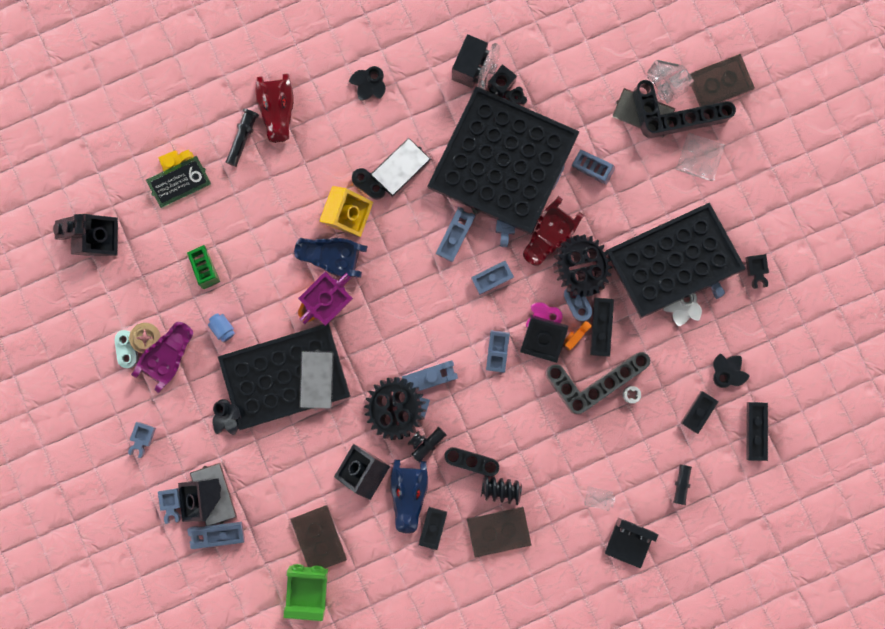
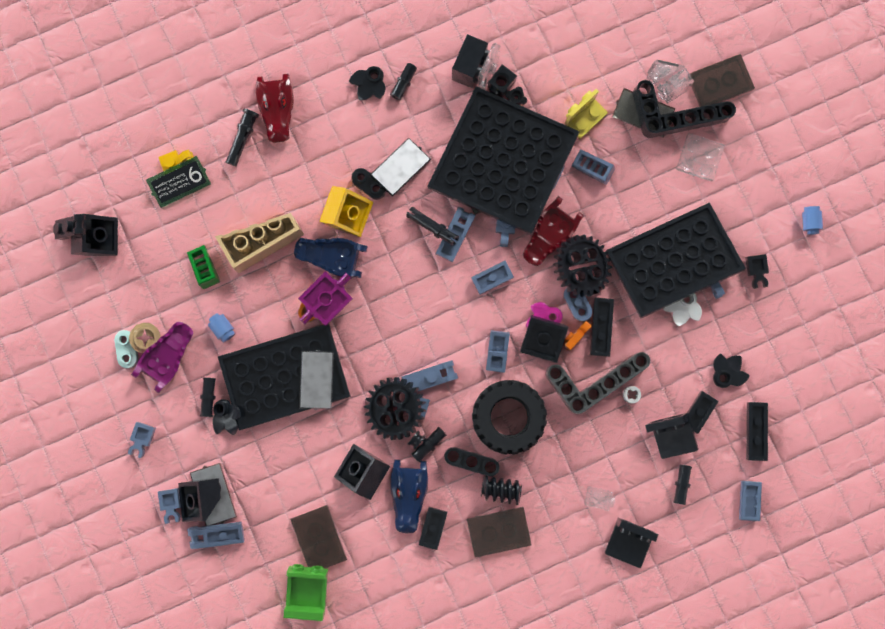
none -> black pin [200,377,216,417]
none -> tan wedge [215,213,304,273]
none -> black axle [390,63,417,100]
none -> black pin [406,207,459,246]
none -> black tyre [472,380,547,455]
none -> light yellow bracket [564,89,608,139]
none -> black bracket [645,413,699,459]
none -> sand blue plate [739,480,762,521]
none -> medium blue brick [802,206,823,235]

